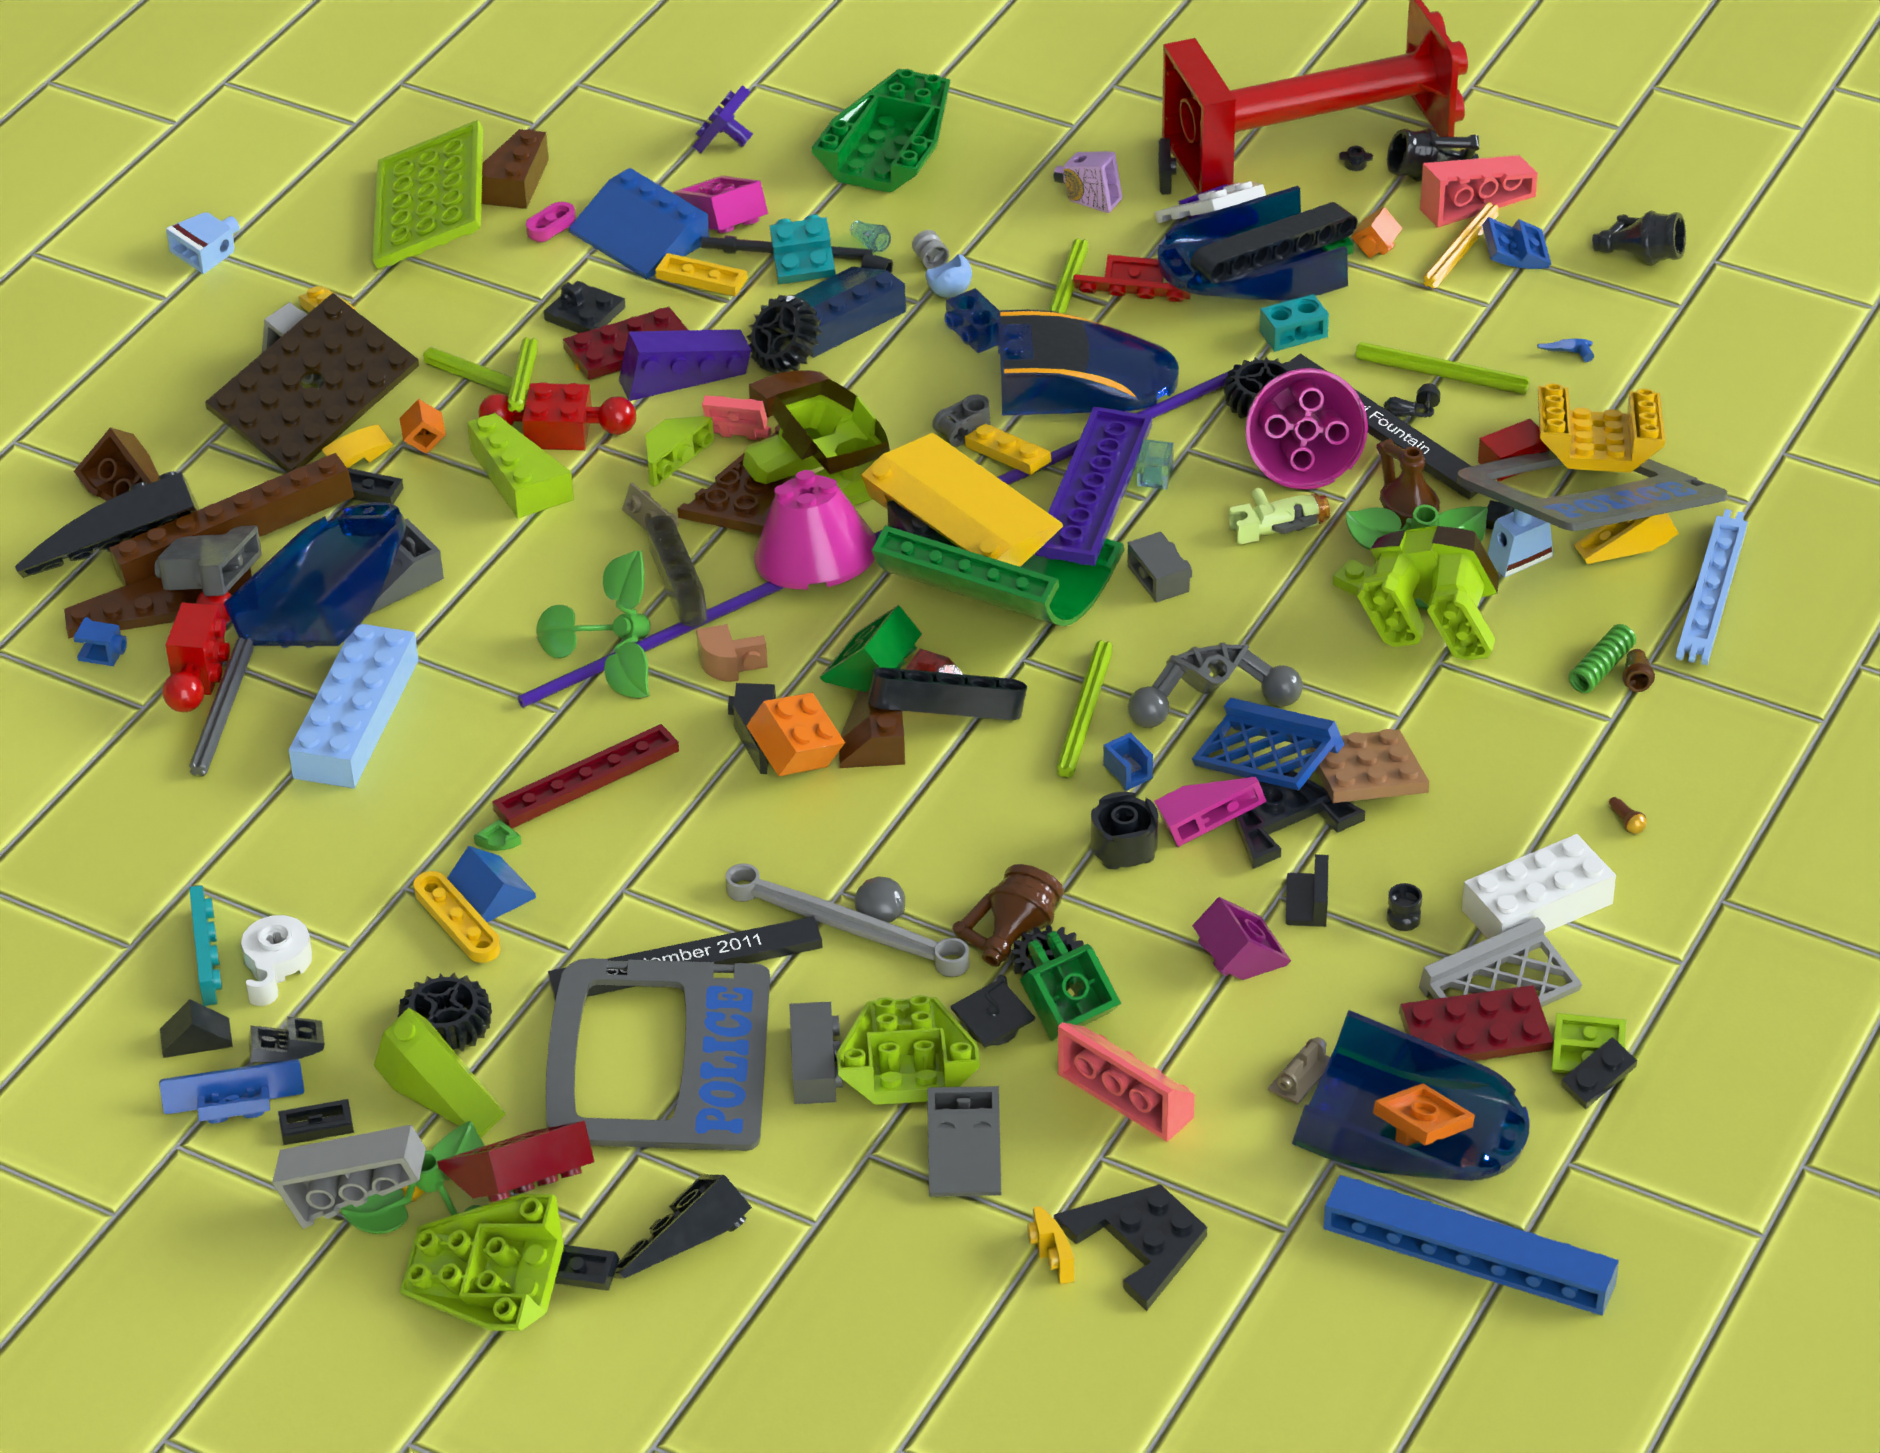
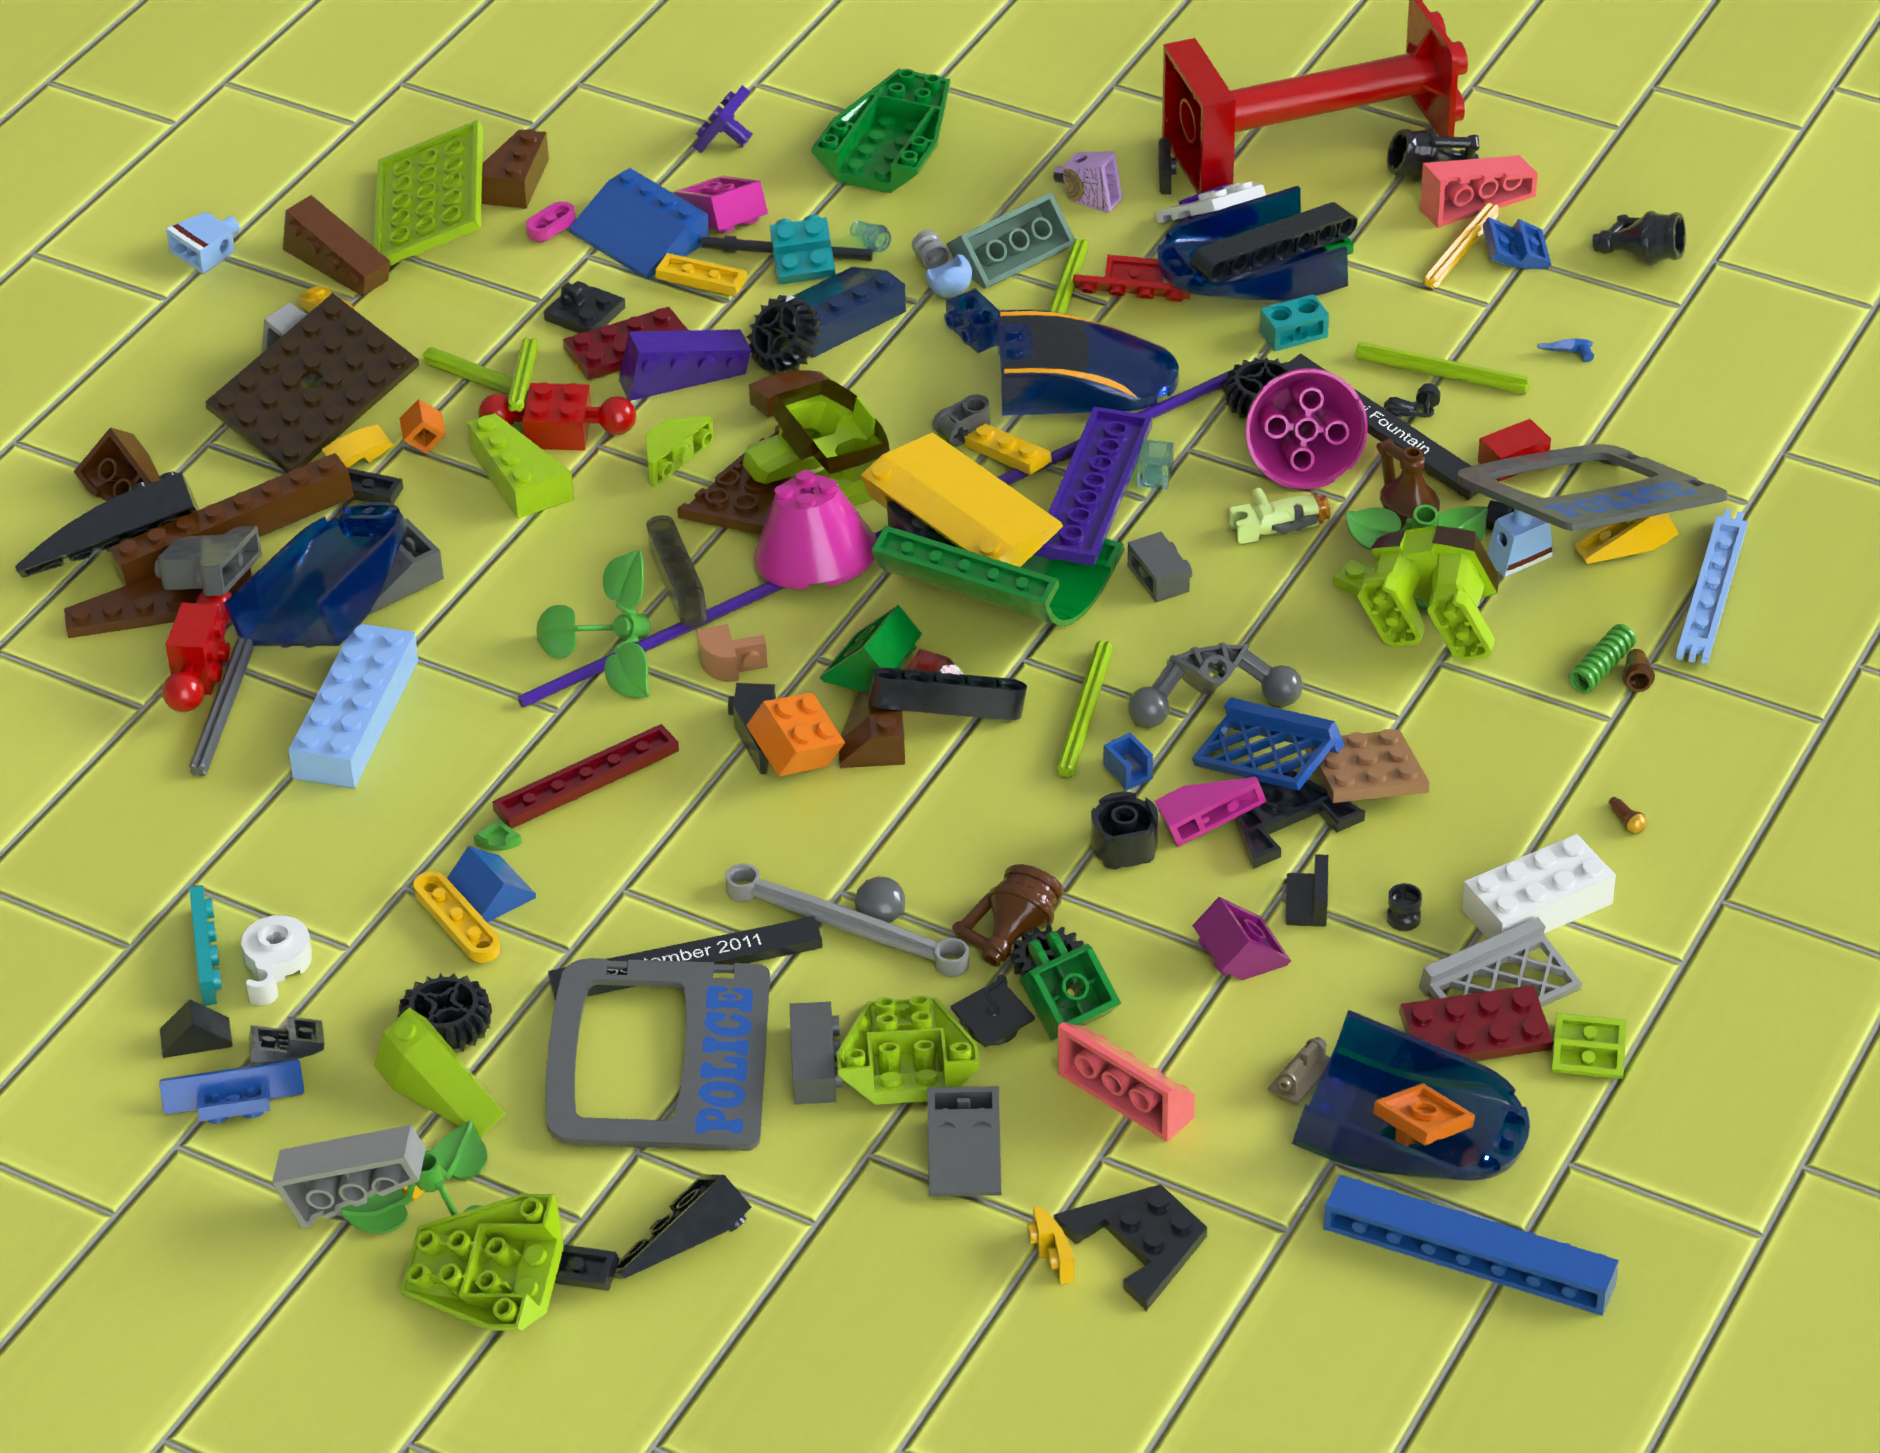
blue window [73,617,127,666] -> none
black tile [278,1099,354,1145] -> none
dark red slope [437,1120,595,1202] -> none
dark tan hinge [622,483,679,540] -> none
coral plate [702,395,771,440] -> none
black hinge [861,253,893,273] -> none
black plate [1339,145,1373,171] -> none
orange brick [1351,207,1402,258] -> none
yellow slope [1537,383,1665,473] -> none
black plate [1561,1037,1637,1109] -> none
none -> reddish brown wedge [283,195,390,296]
none -> sand green slope [947,192,1075,289]

